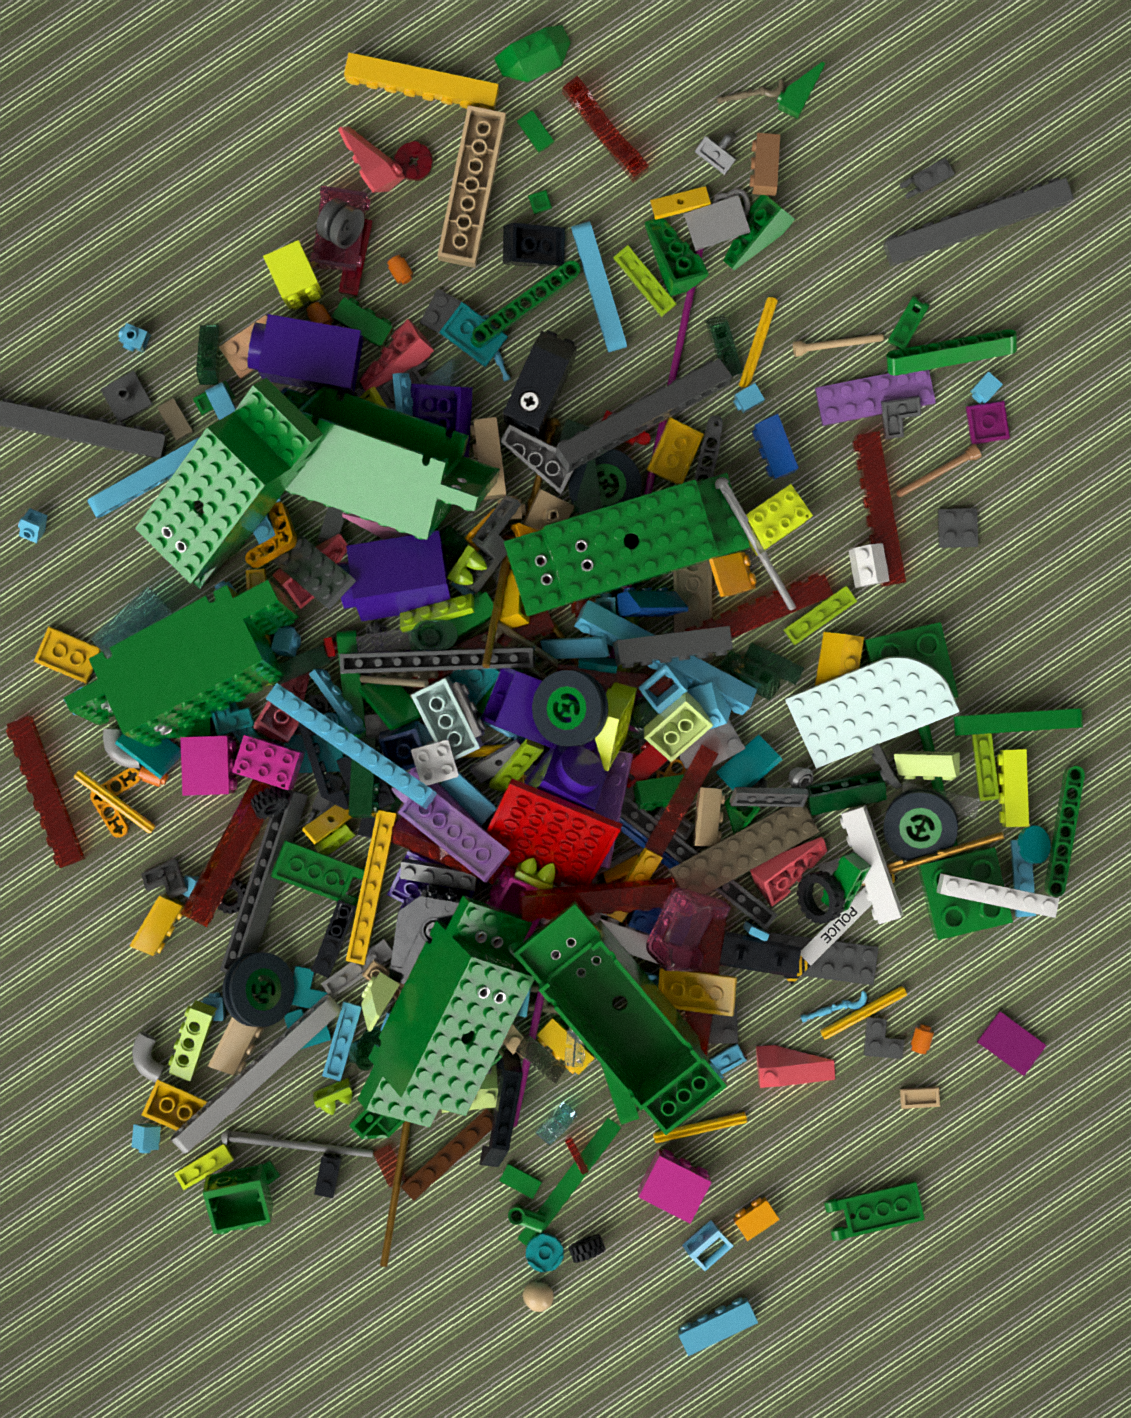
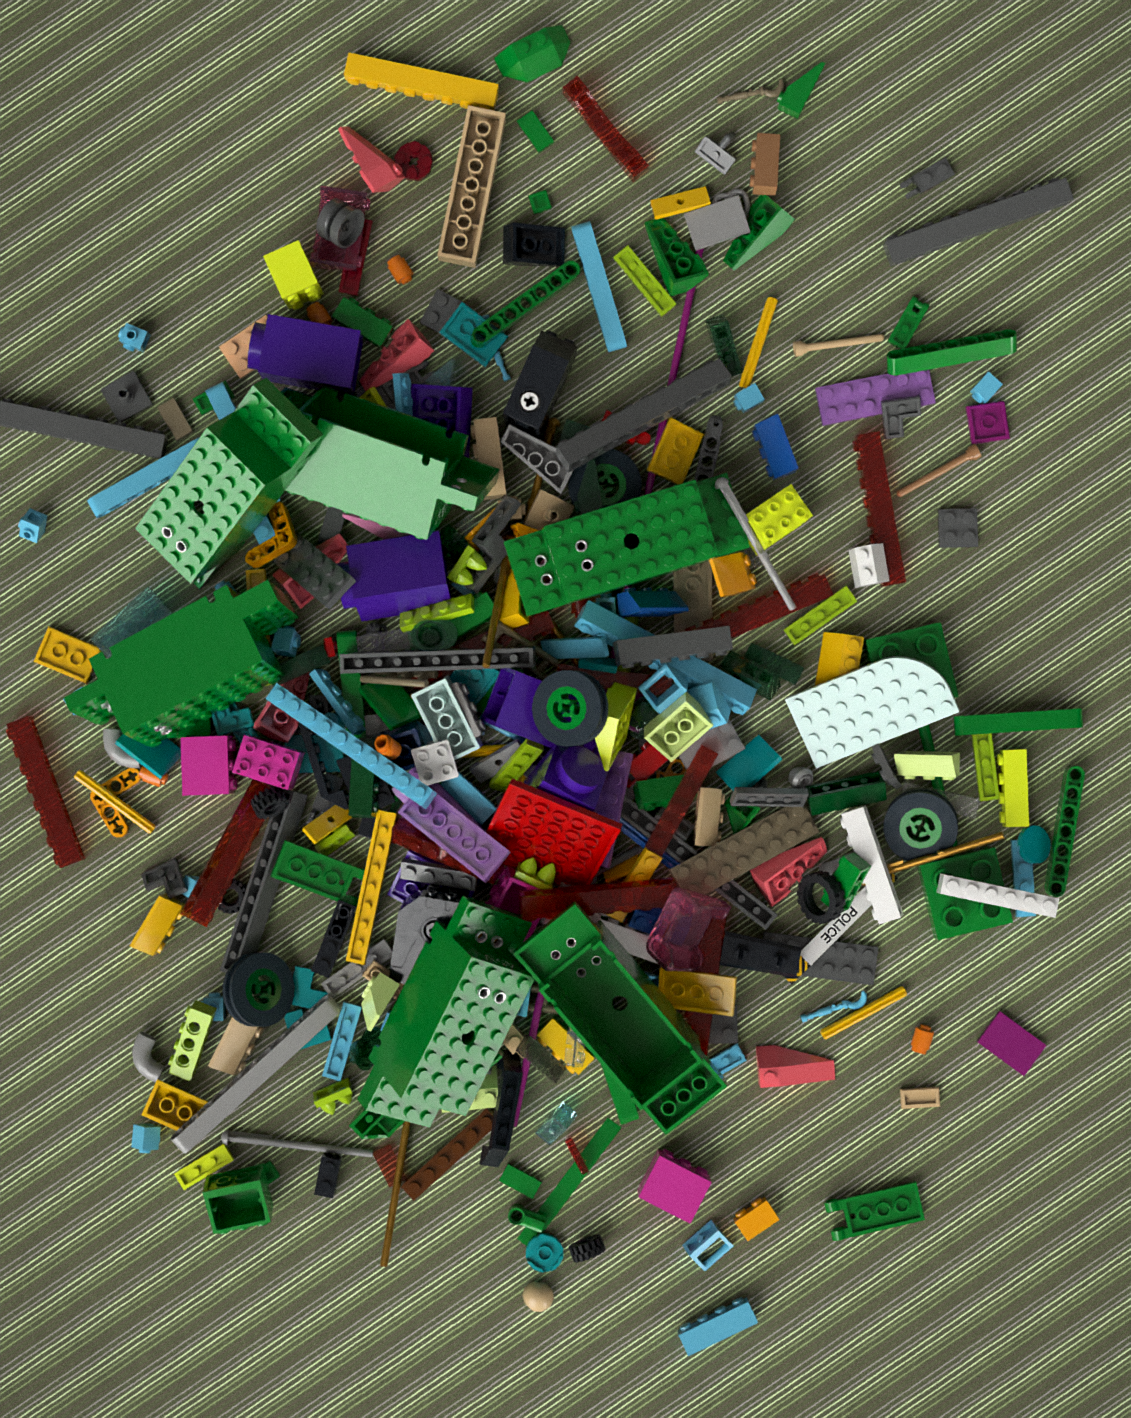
clear green slope [196,325,220,385] -> none
yellow axle [653,1112,747,1143] -> none
medium azure tile [743,920,769,941] -> none
dark grey plate [863,1016,904,1059] -> none
none -> orange brick [374,735,402,760]

